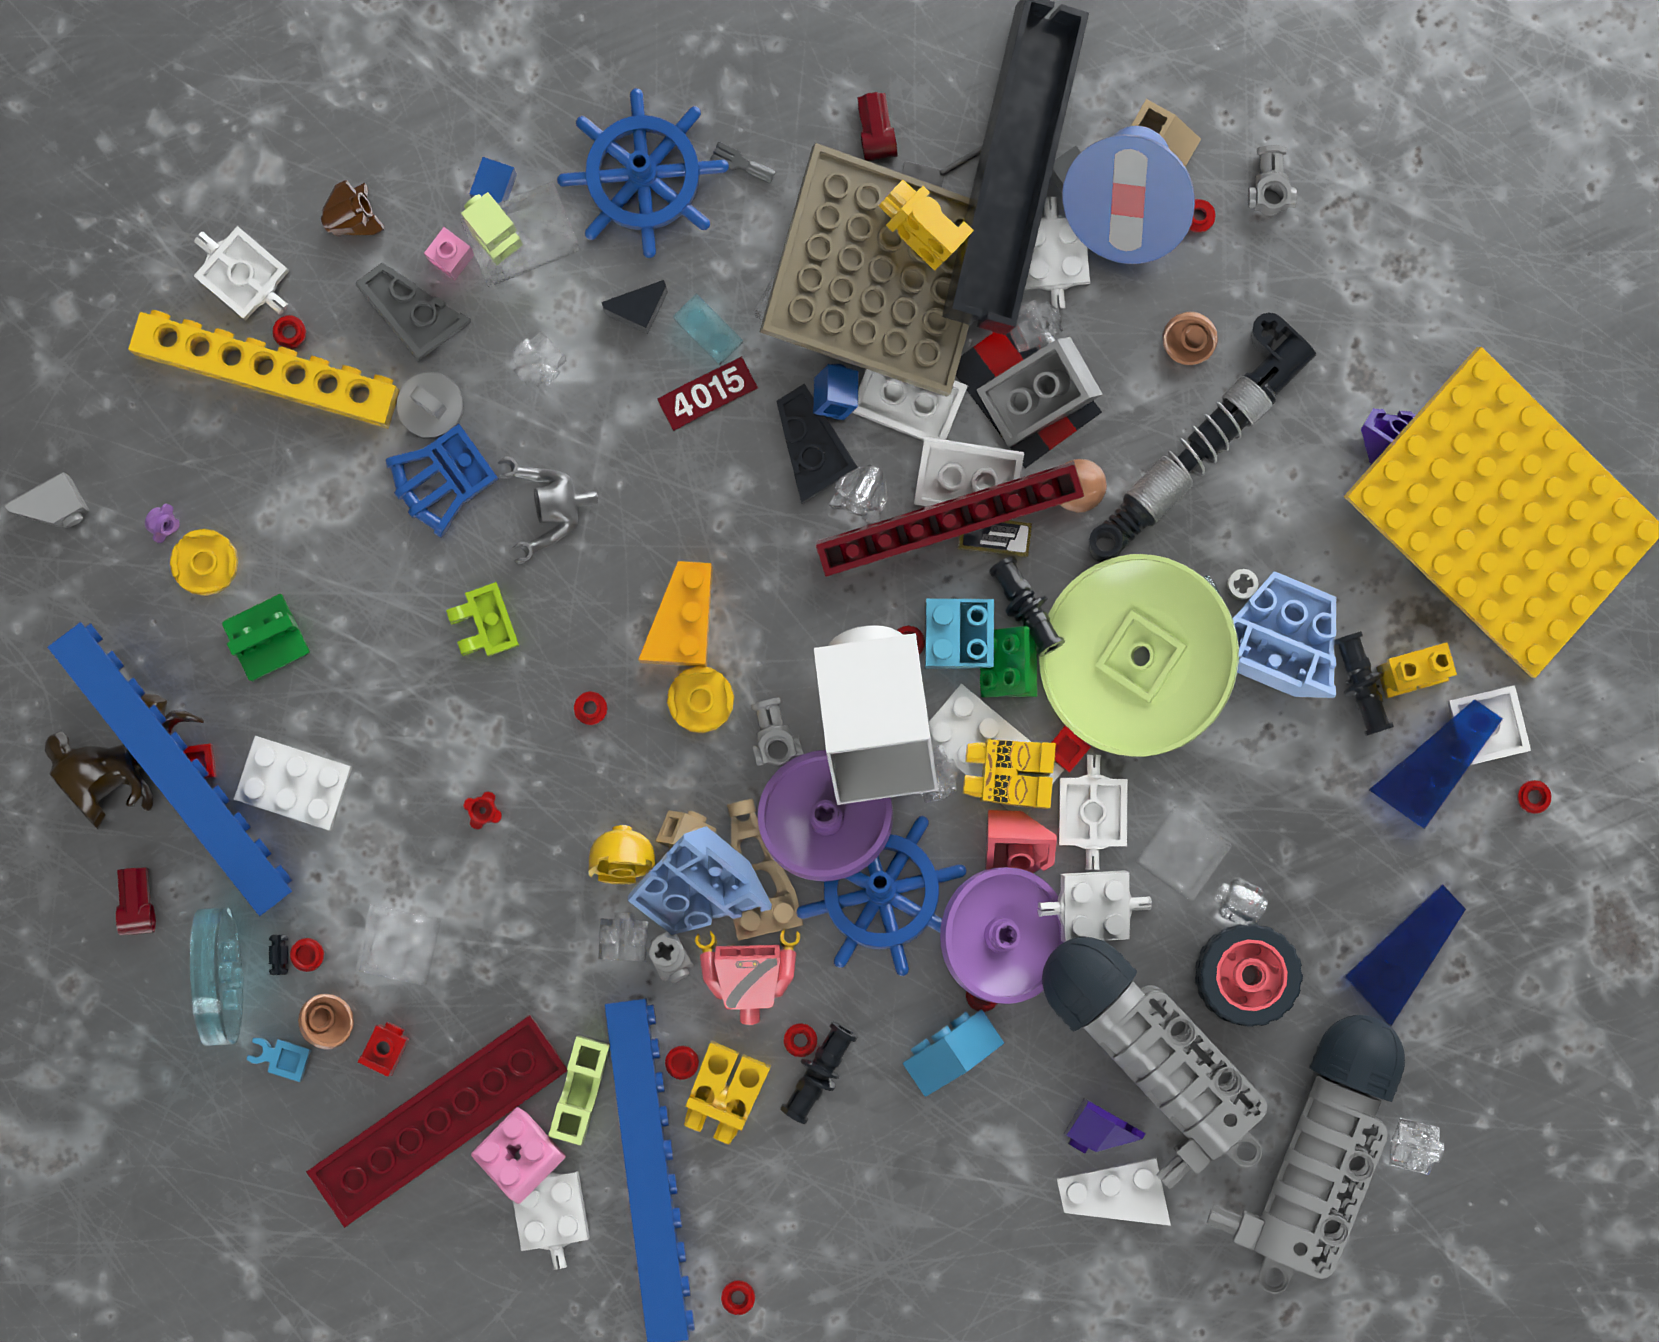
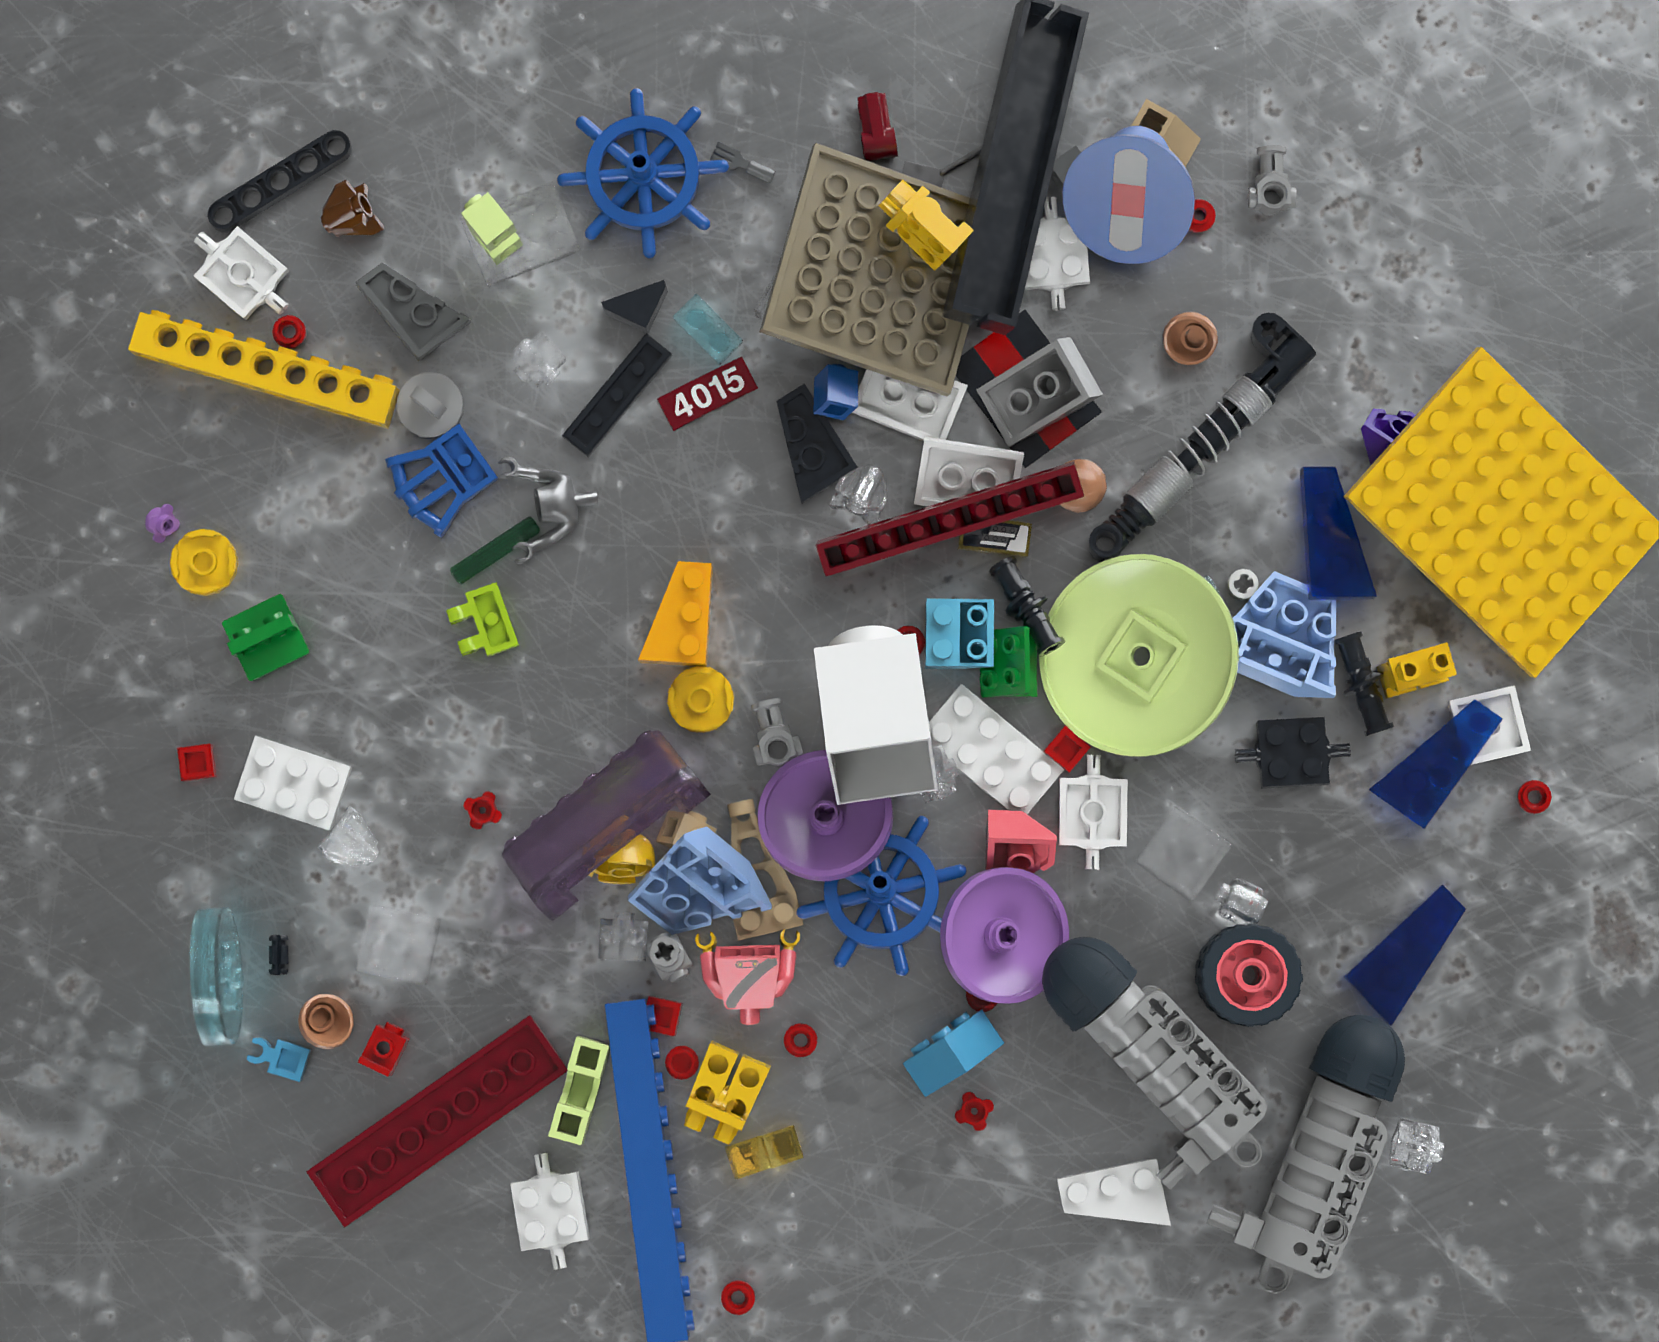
light grey slope [4,472,89,528] -> none
dark brown animal [44,694,204,830] -> none
blue brick [47,622,293,917] -> none
dark red piece [116,867,156,936] -> none
red plate [290,938,324,972] -> none
bright pink brick [424,227,475,281] -> none
blue brick [469,157,517,211] -> none
bright pink brick [471,1107,566,1204] -> none
red plate [574,691,608,725] -> none
black piece [780,1022,858,1124] -> none
yellow hips [963,739,1056,809] -> none
clear brick [1010,300,1064,352] -> none
white plate [1038,870,1152,942] -> none
dark purple slope [1064,1098,1146,1154] -> none
none -> black beam [207,130,352,232]
none -> clear brick [317,806,379,868]
none -> clear green axle [450,516,540,584]
none -> clear purple windscreen [502,730,711,922]
none -> black tile [562,333,673,458]
none -> red plate [647,996,683,1036]
none -> clear yellow slope [725,1125,804,1179]
none -> red plate [955,1092,994,1131]
none -> black plate [1235,717,1351,789]
none -> clear blue wing [1300,467,1377,600]

